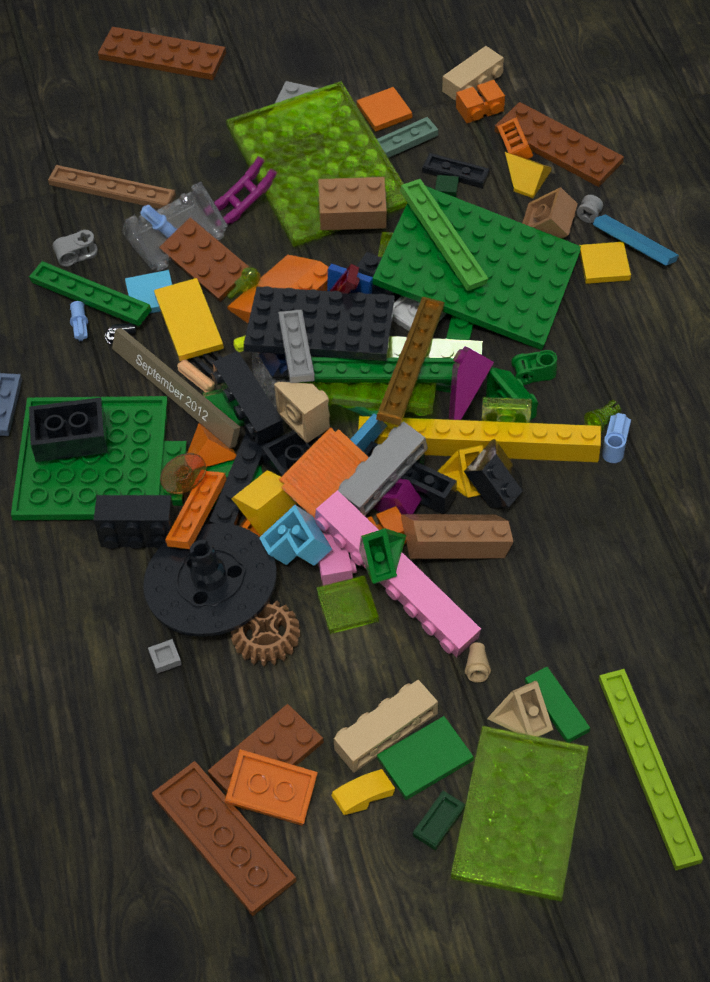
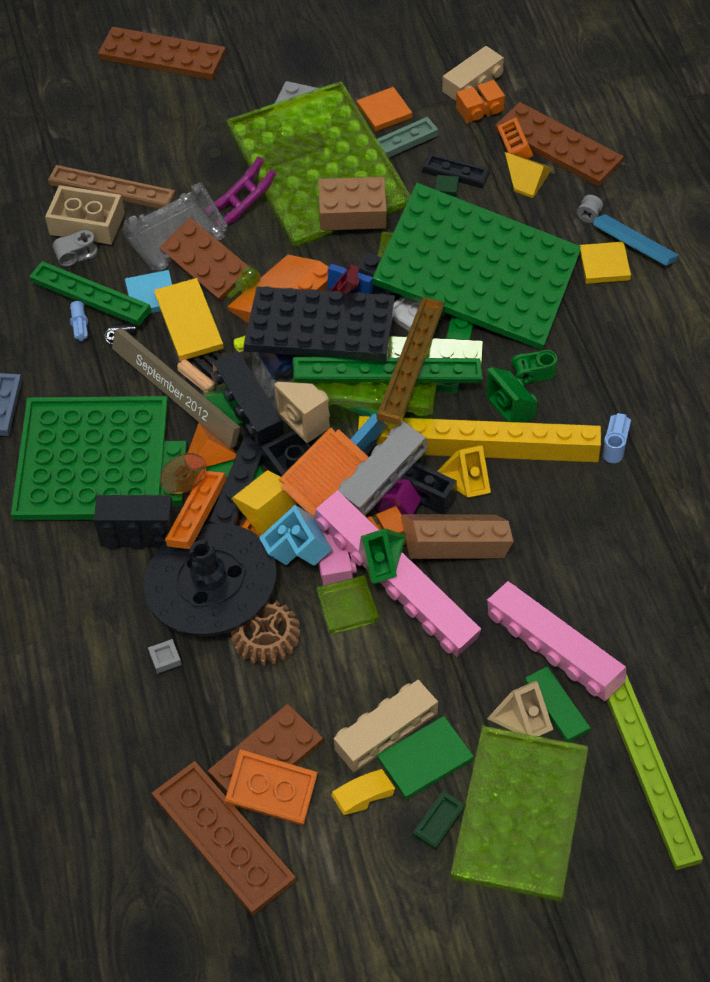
black brick [29,397,108,462] -> none
light blue axle [140,205,177,238] -> none
light grey tile [278,310,314,383] -> none
bright green plate [400,179,489,291] -> none
magenta slope [449,346,494,420] -> none
black slope [464,439,523,508] -> none
tan cone [465,643,491,683] -> none
clear neon green plate [482,397,532,423] -> none
medium nougat slope [522,187,578,239] -> none
clear neon green pin [584,400,621,431] -> none
none -> tan brick [45,185,125,245]
none -> bright pink brick [487,581,626,701]

